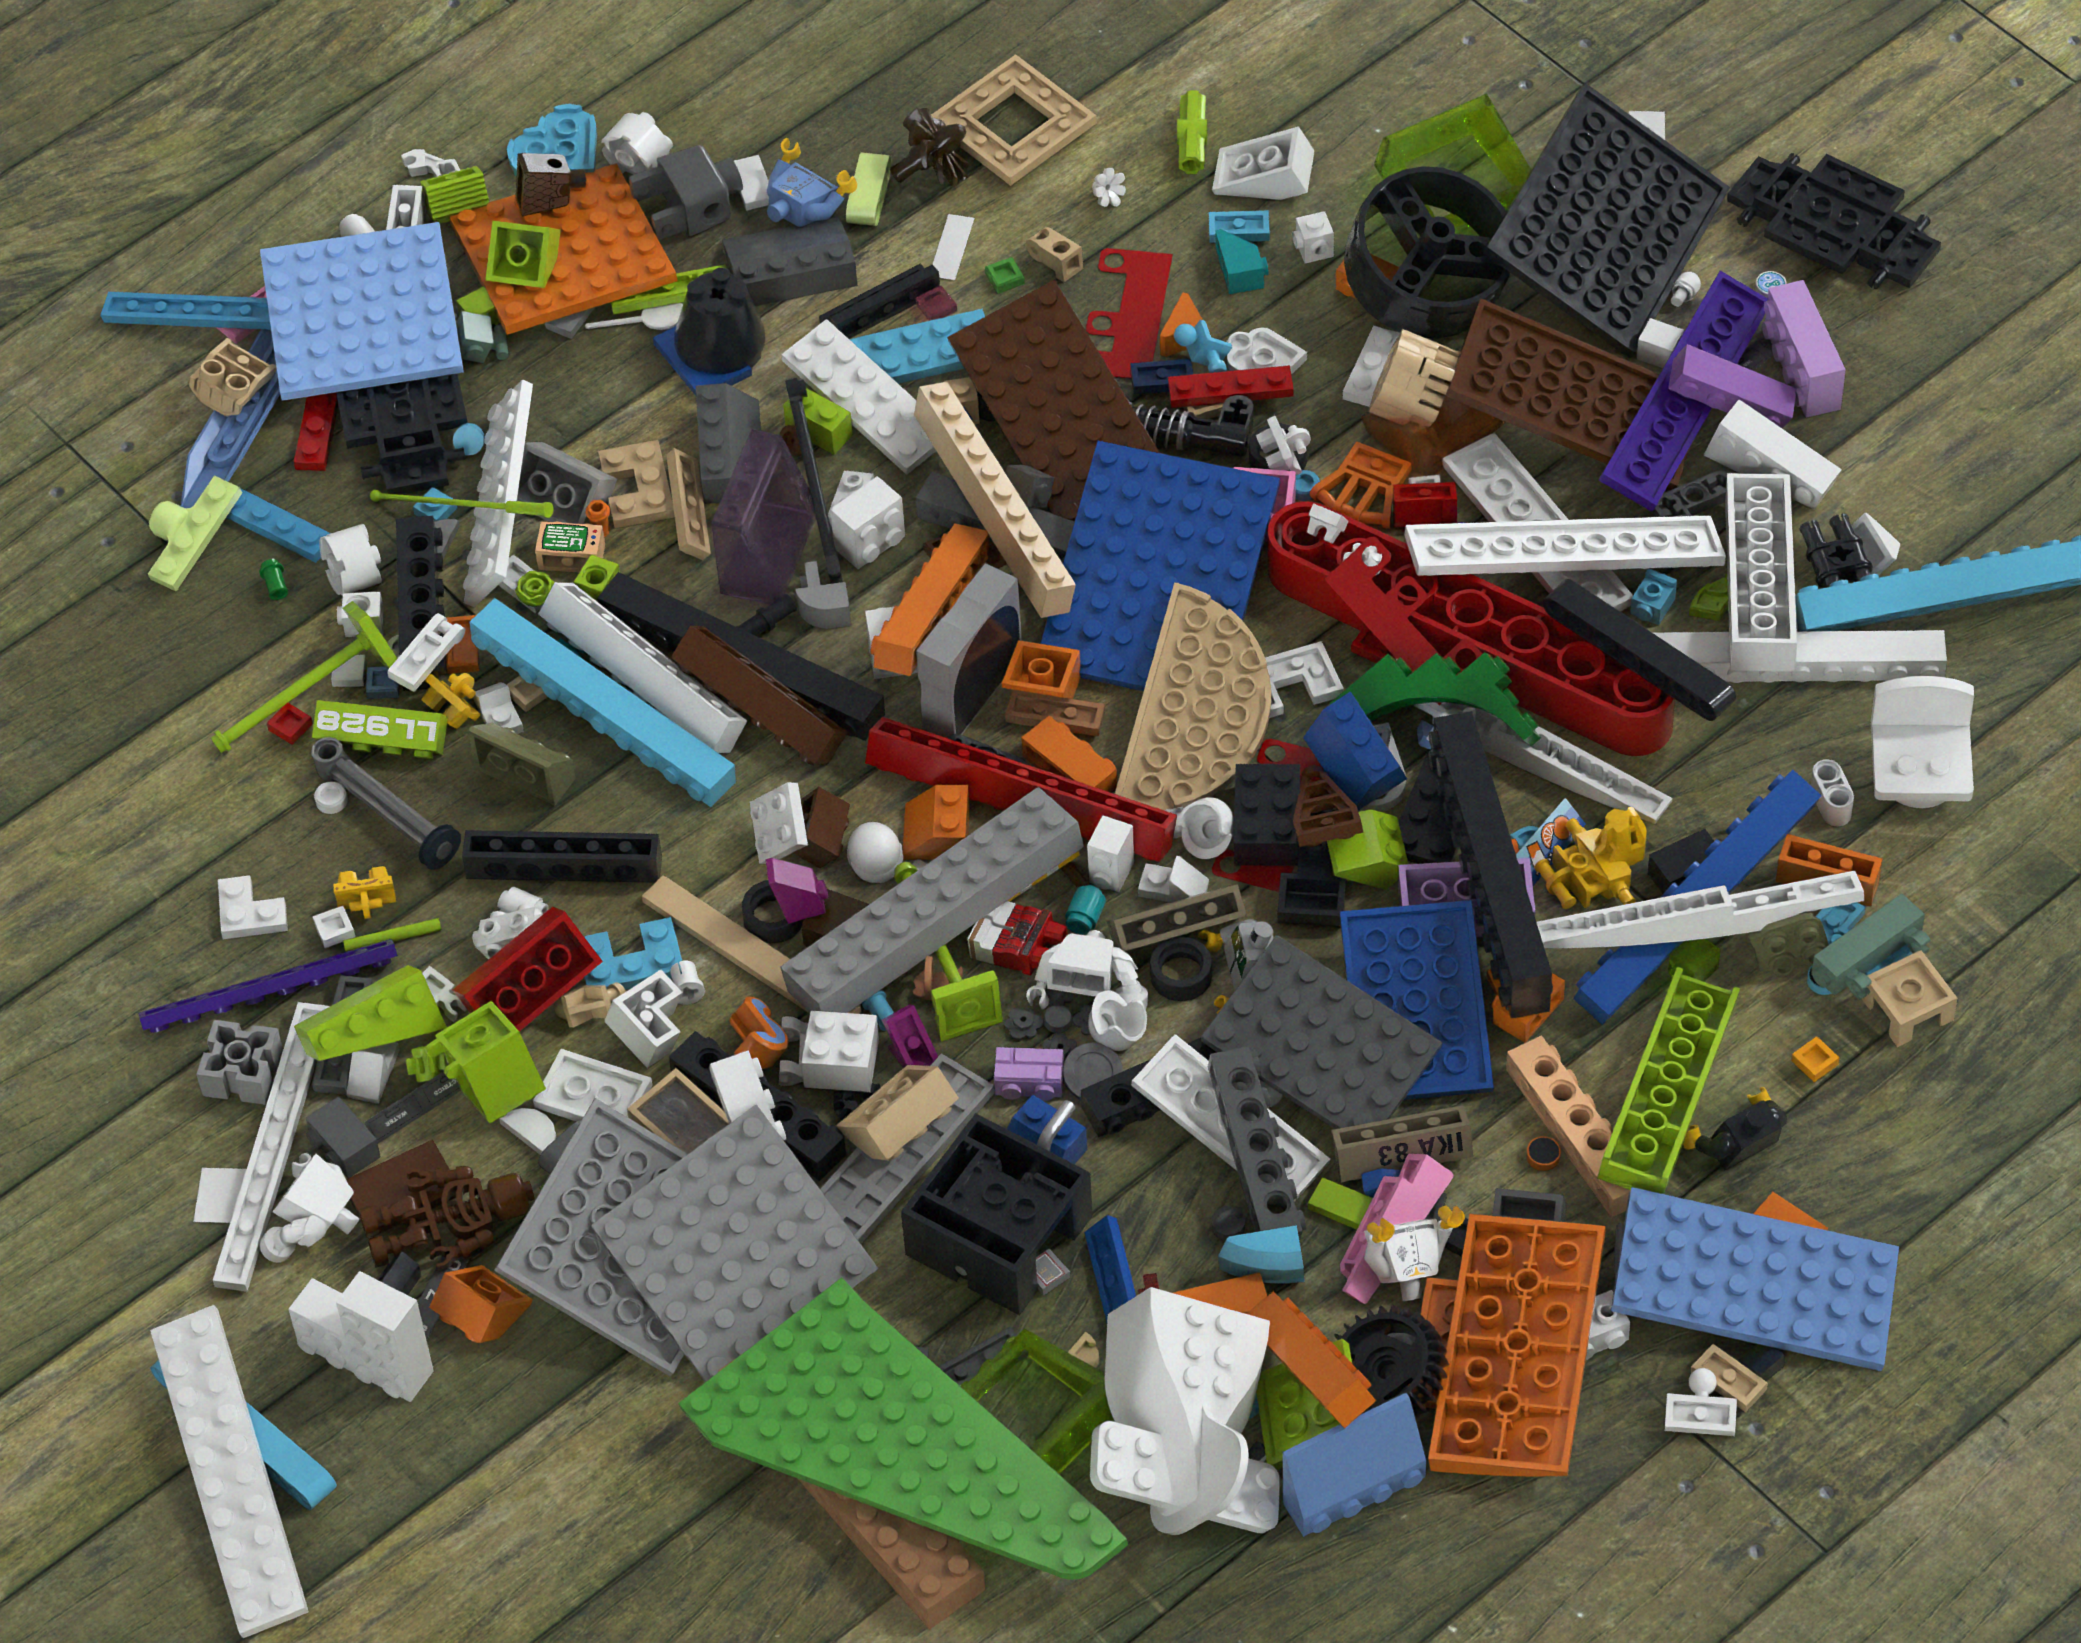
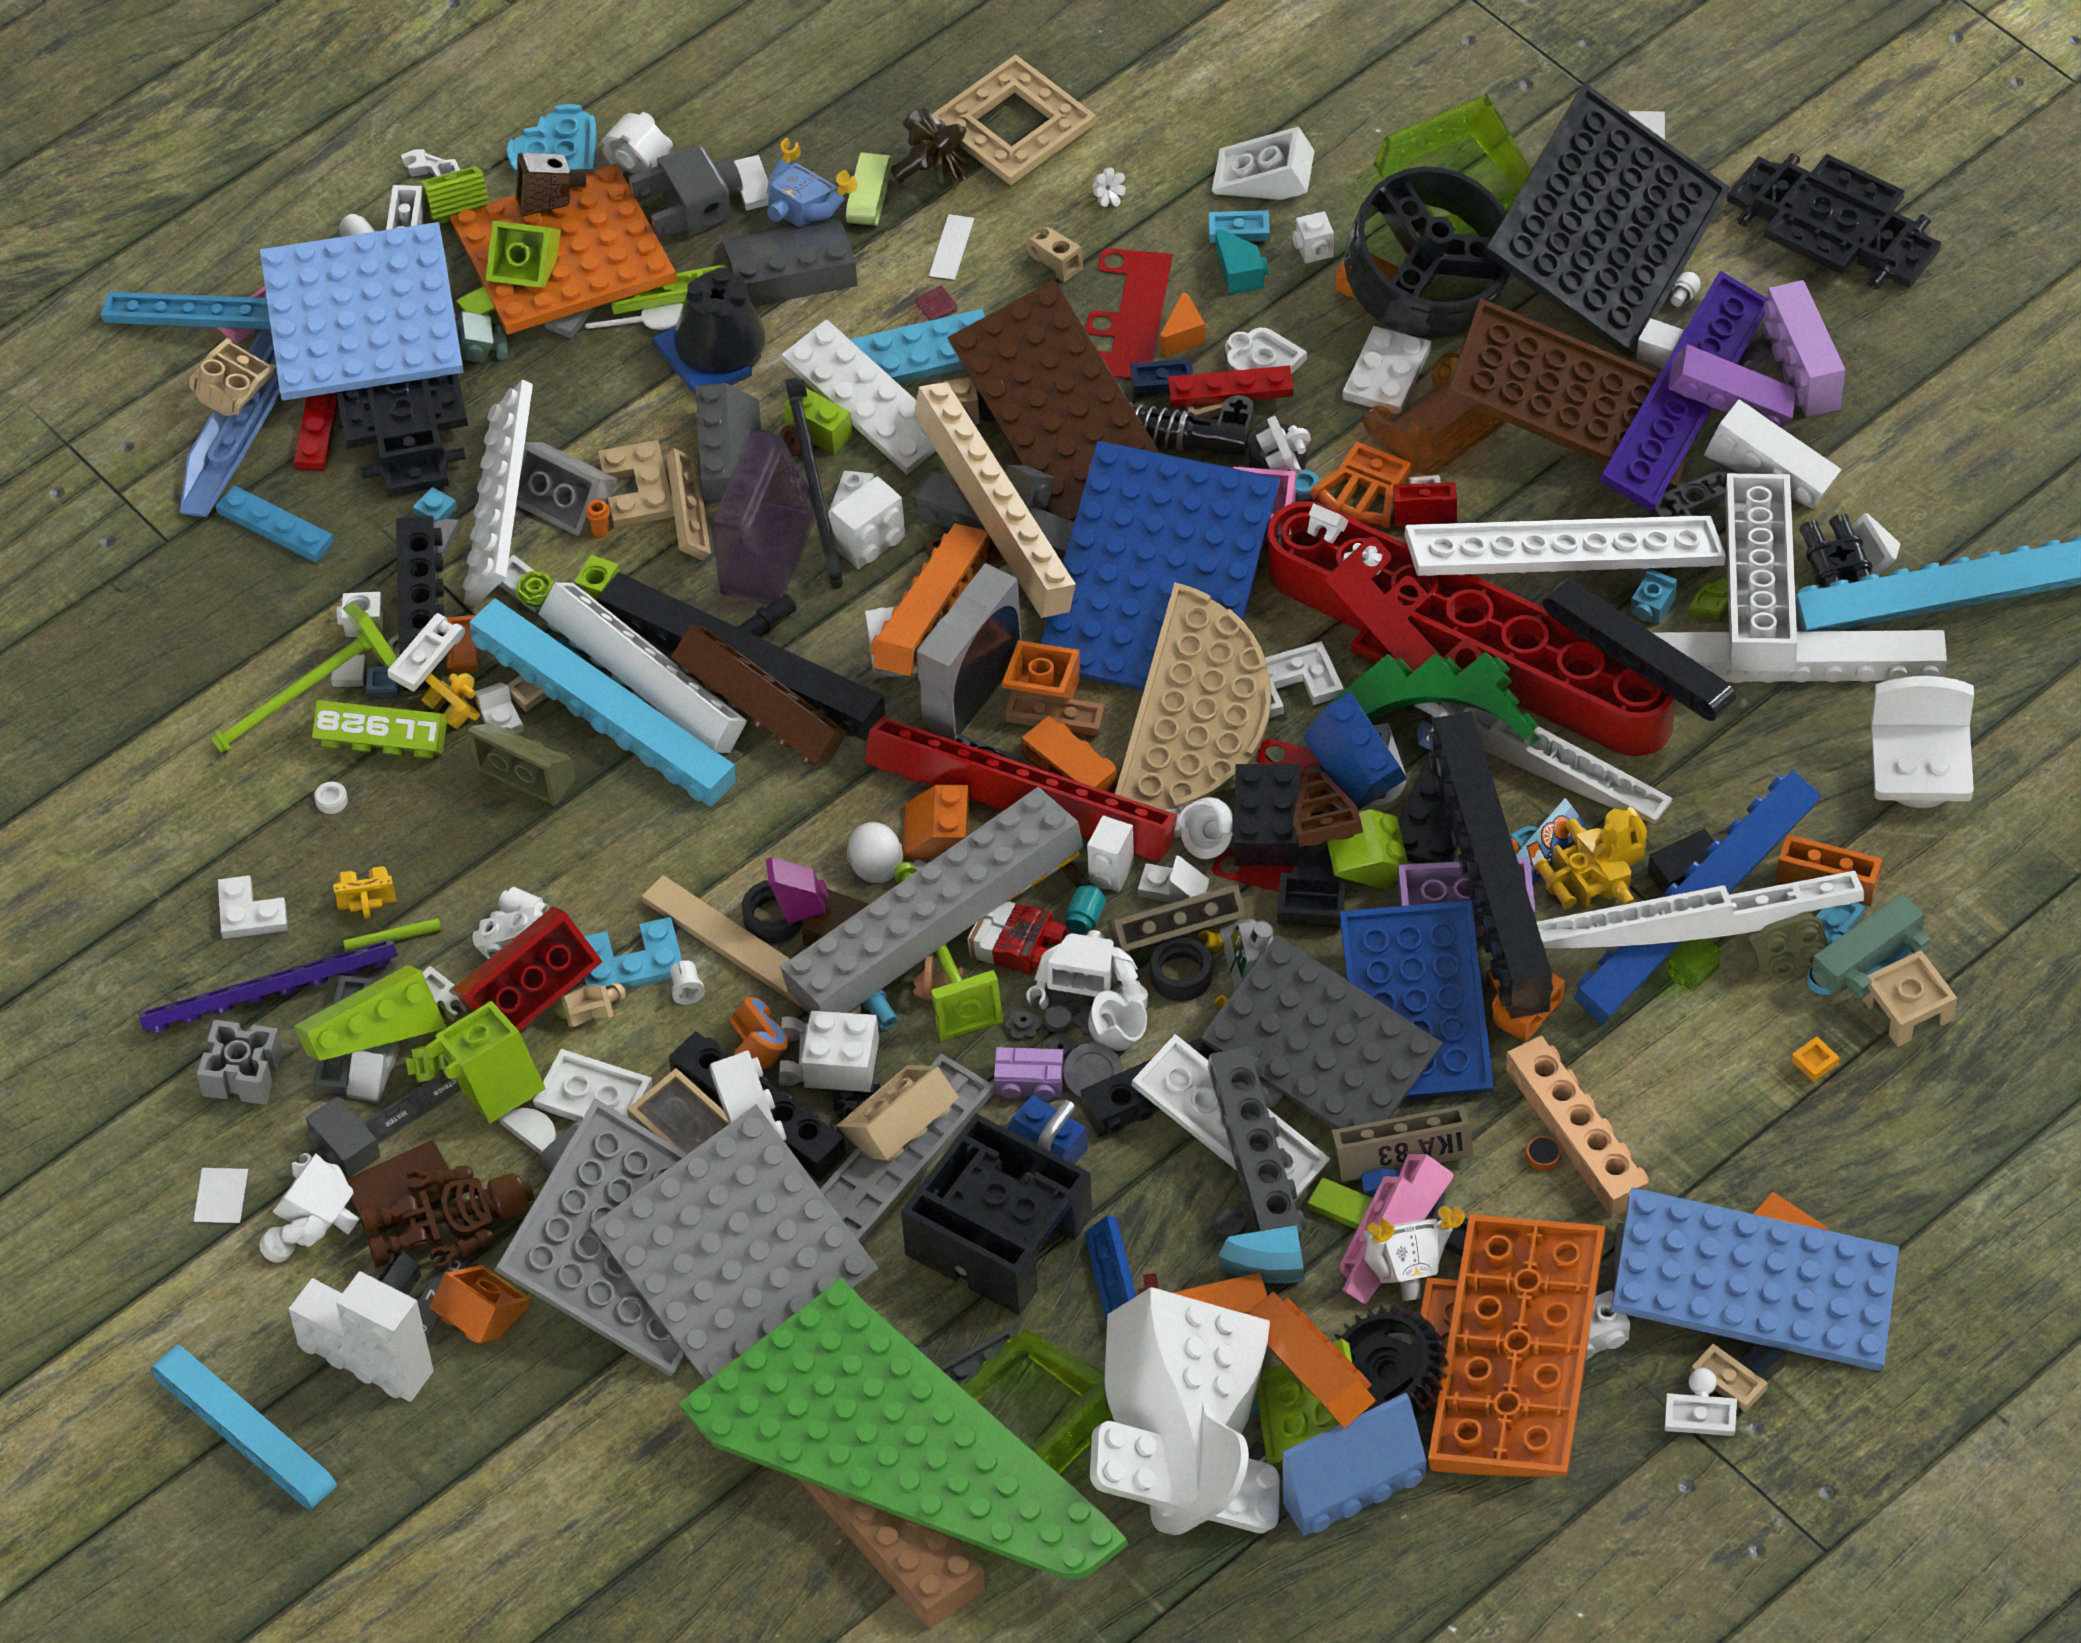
yellowish green plate [148,476,242,591] -> none
white plate [150,1305,309,1638] -> none
white plate [213,1002,330,1292] -> none
green pin [259,559,289,600] -> none
red plate [267,703,313,745] -> none
dark grey piece [311,737,461,870] -> none
white plate [313,906,355,948] -> none
white brick [319,524,382,595] -> none
lime piece [370,490,554,518] -> none
medium azure tile [453,423,485,455] -> none
black brick [462,830,662,883] -> none
brick [535,521,605,573] -> none
white brick [604,970,683,1068] -> none
white plate [750,782,808,864] -> none
reddish brown brick [793,787,850,868] -> none
light grey brick [796,561,851,629] -> none
black fence [819,263,940,339] -> none
magenta slope [882,1004,938,1068] -> none
bright green tile [985,257,1025,294] -> none
light grey tile [1036,1249,1070,1296] -> none
tan tile [1065,1332,1100,1379] -> none
medium azure piece [1174,319,1232,373] -> none
lime piece [1177,90,1207,174] -> none
tan piece [1368,329,1460,435] -> none
white plate [1442,433,1633,611] -> none
dark grey piece [1492,1188,1567,1222] -> none
lime tile [1597,967,1740,1194] -> none
black torso [1683,1087,1787,1171] -> none
tile [1755,271,1786,298] -> none
white beam [1811,759,1854,827] -> none

